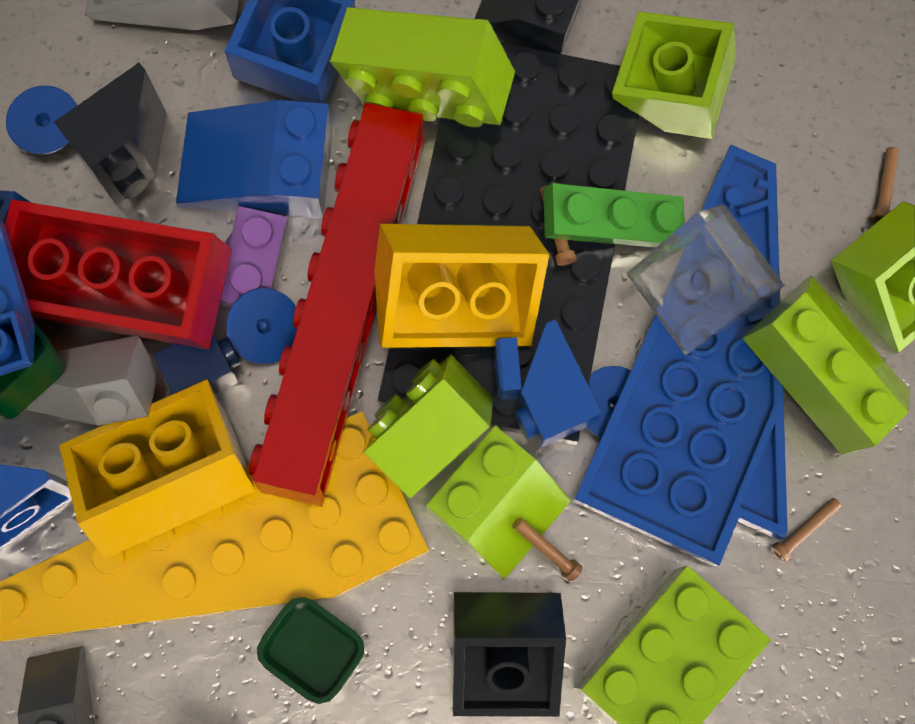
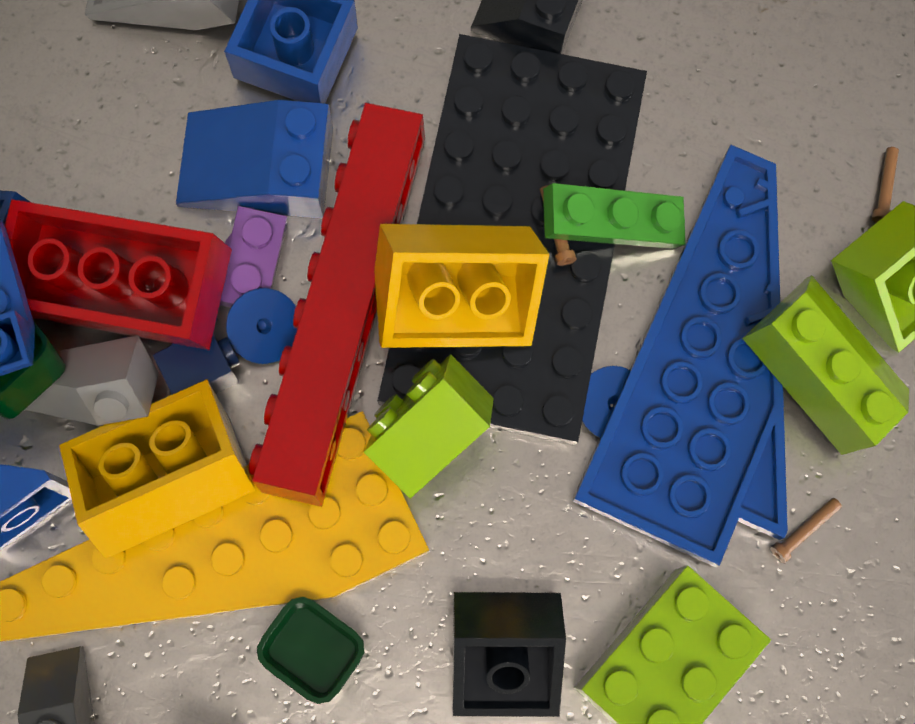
blue piece [6,85,77,154] -> none
black slope [54,62,166,204] -> none
lime brick [330,7,515,127] -> none
lime slope [426,425,571,580] -> none
blue tile [494,337,522,401] -> none
medium nougat piece [512,518,582,582] -> none
blue slope [514,319,602,448] -> none
lime slope [612,11,736,139] -> none
clear slope [626,204,785,355] -> none

